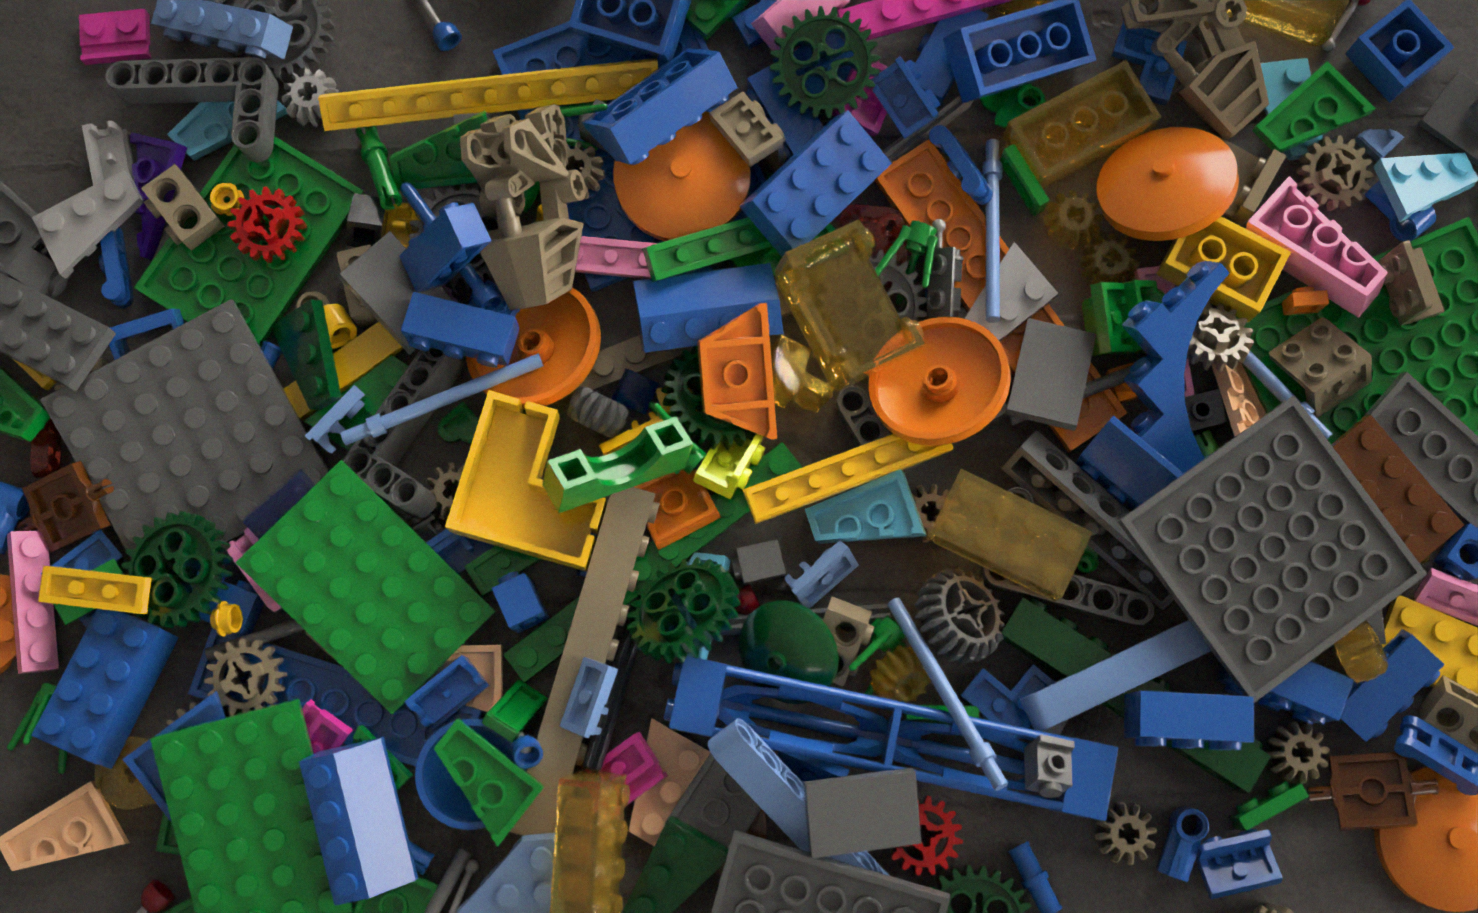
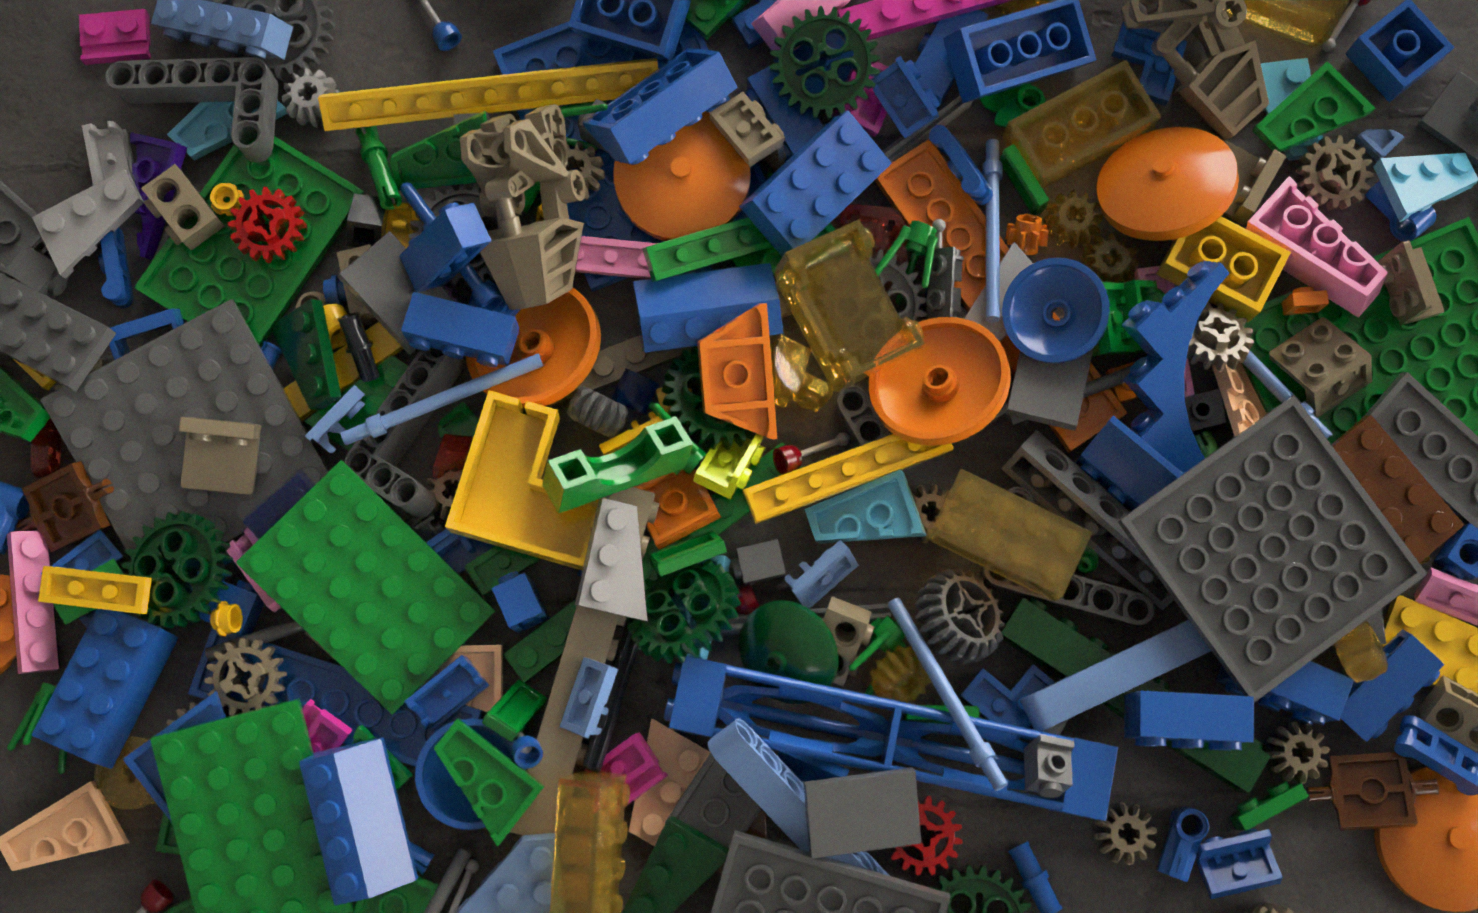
none -> dark tan bracket [179,417,261,495]
none -> blue plate [323,274,347,307]
none -> black axle [338,312,380,382]
none -> clear red tile [433,434,473,479]
none -> light grey wing [575,498,647,621]
none -> green tile [649,531,727,576]
none -> dark red hinge [773,432,850,475]
none -> blue dish [1002,258,1110,364]
none -> orange gear [1006,214,1049,255]

